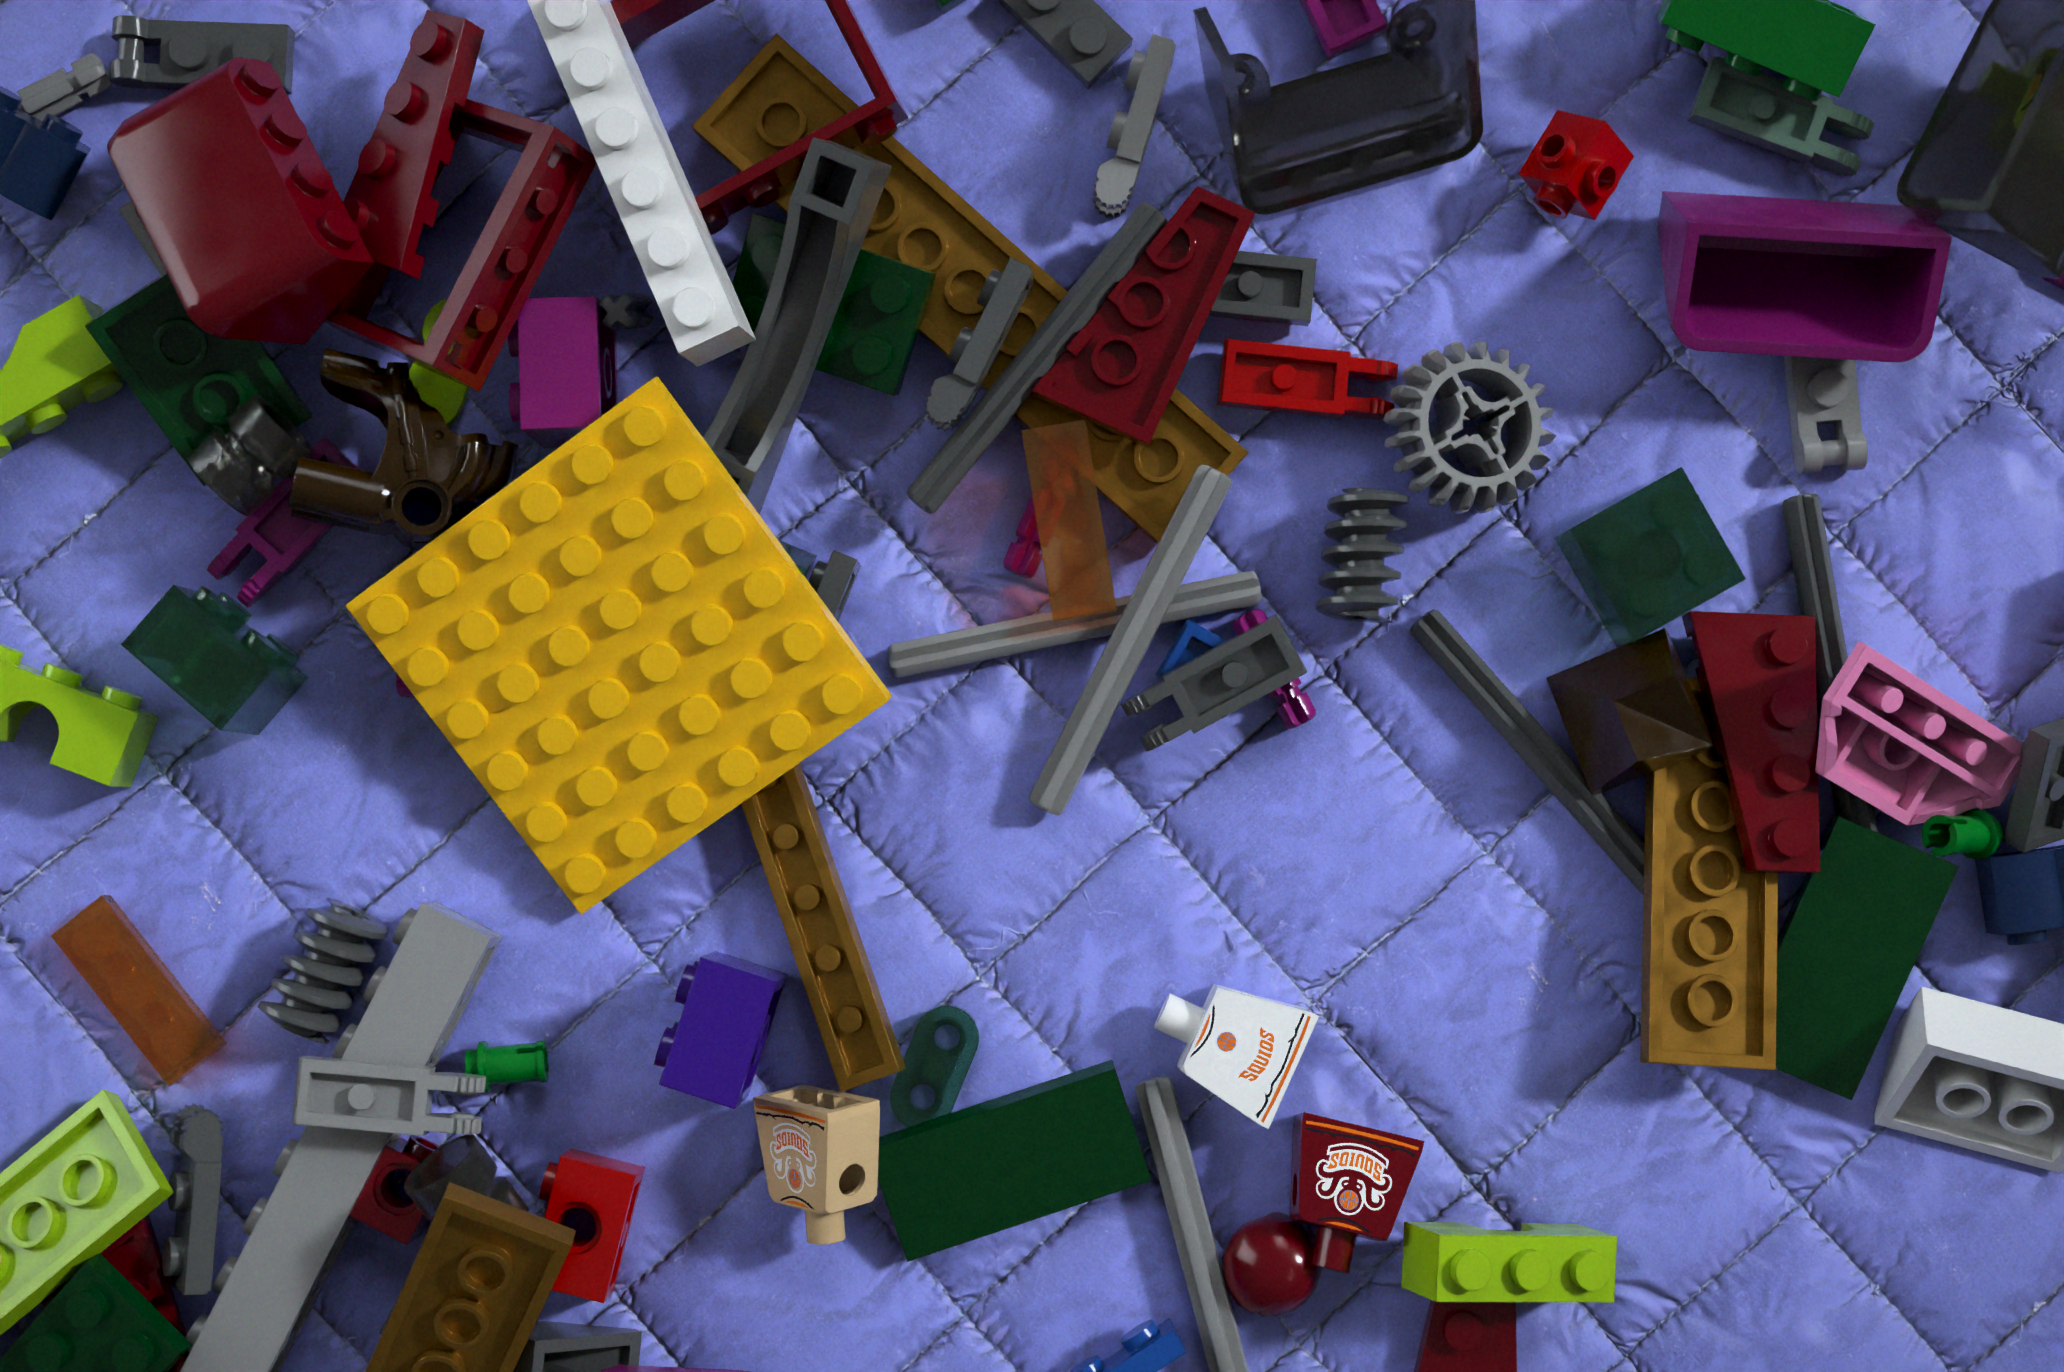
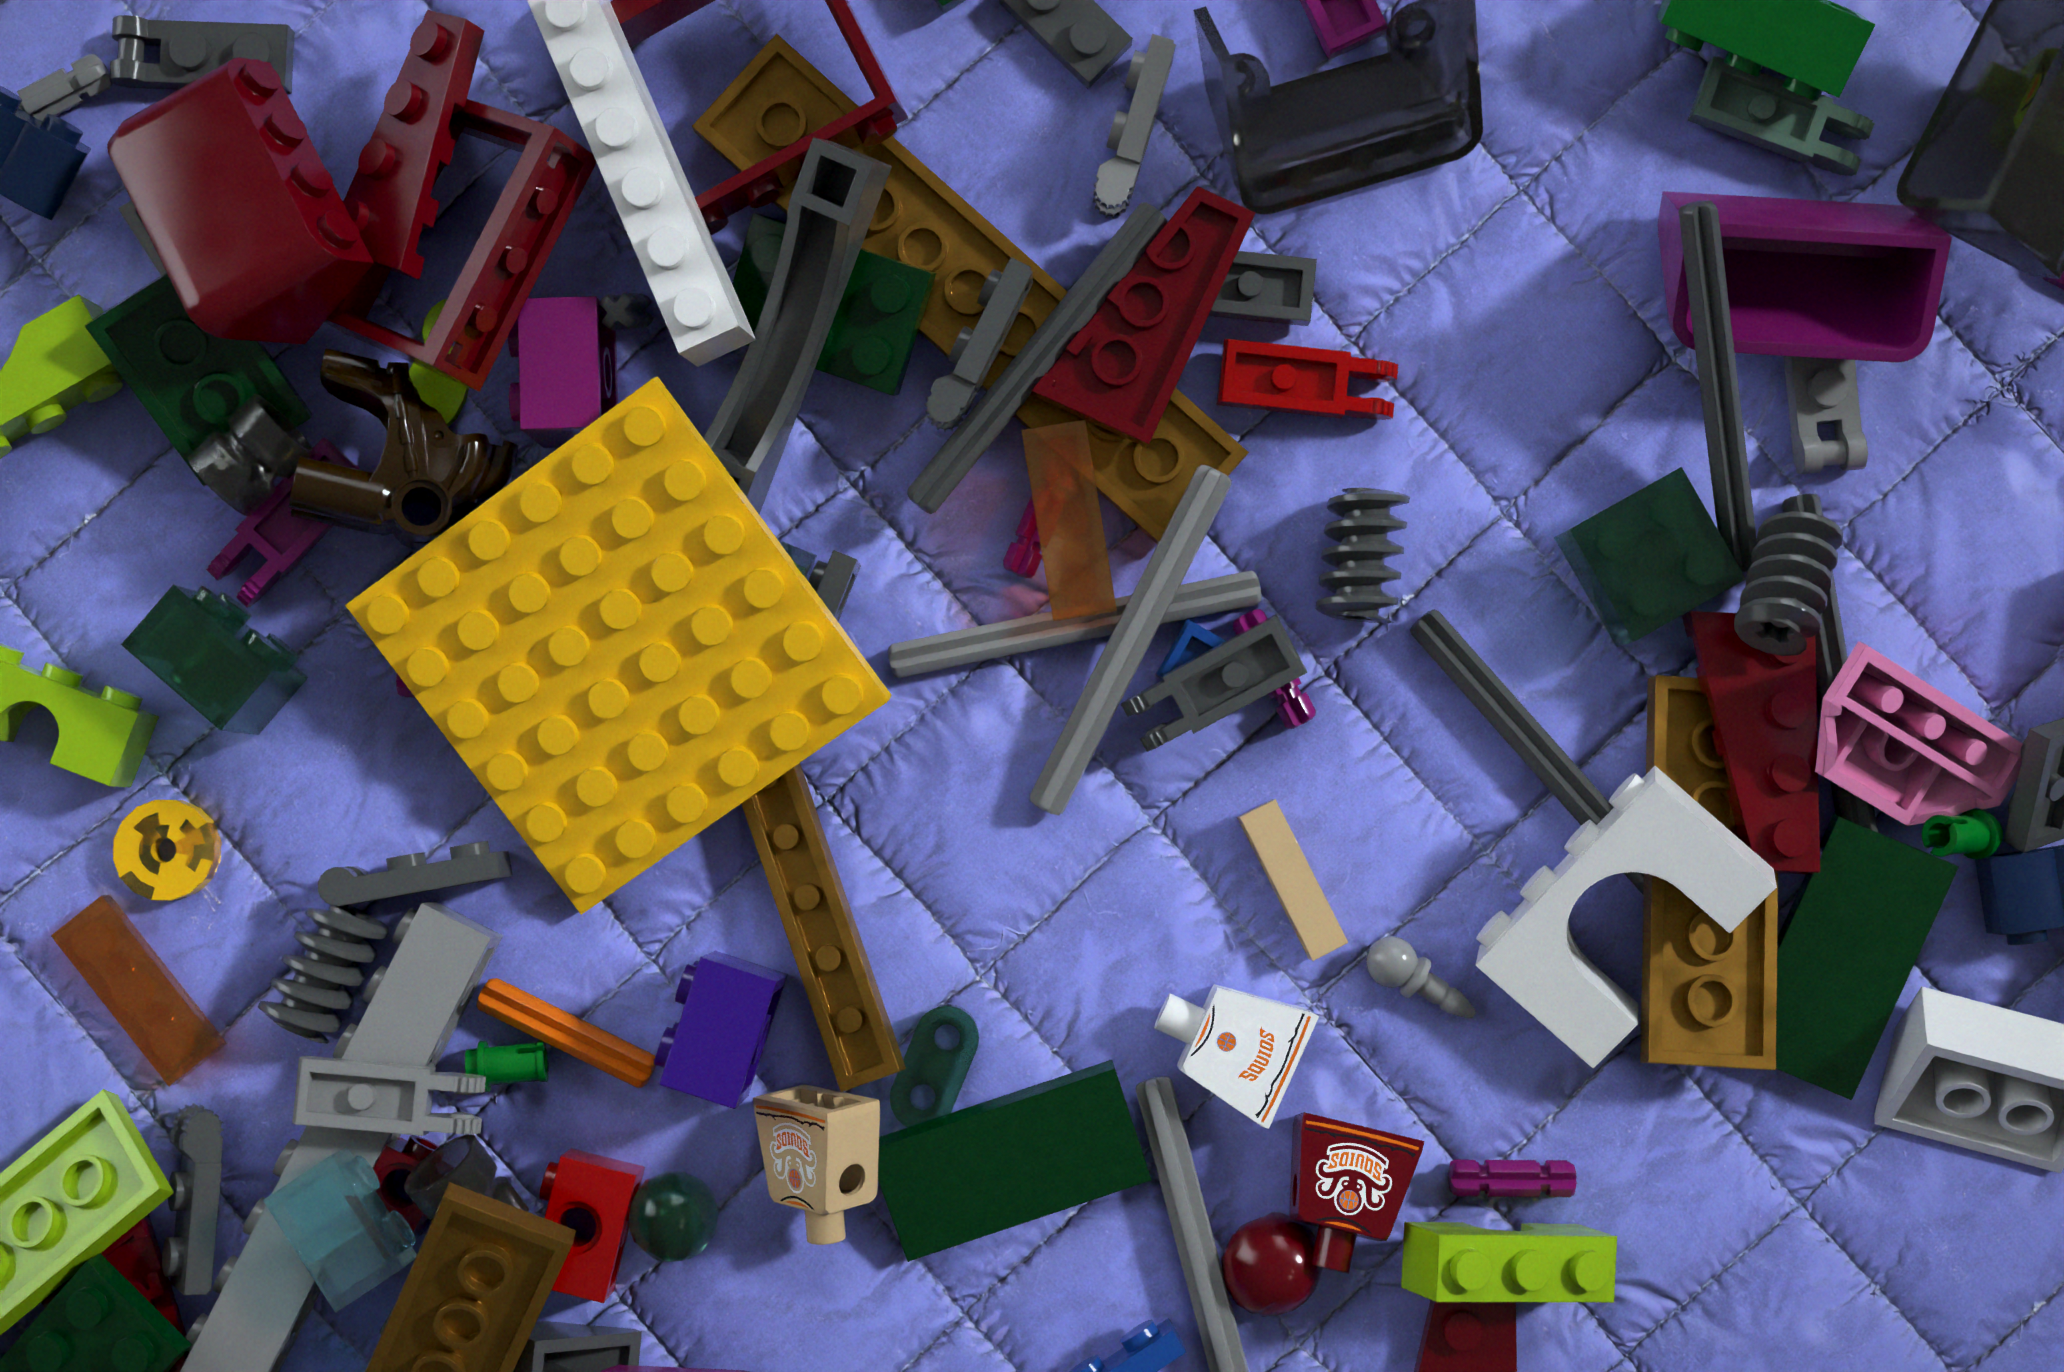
light grey gear [1383,341,1557,514] -> none
red brick [1518,110,1634,220] -> none
dark brown slope [1546,628,1715,796] -> none
none -> yellow piece [113,800,222,901]
none -> clear light blue brick [263,1147,417,1313]
none -> dark grey plate [318,841,513,906]
none -> orange axle [476,978,656,1088]
none -> clear green piece [628,1171,719,1262]
none -> tan piece [1237,799,1349,961]
none -> light grey bar [1366,936,1476,1018]
none -> magenta axle [1448,1160,1577,1197]
none -> white arch [1475,766,1777,1069]
none -> dark grey axle [1678,200,1757,574]
none -> dark grey piece [1734,511,1843,656]

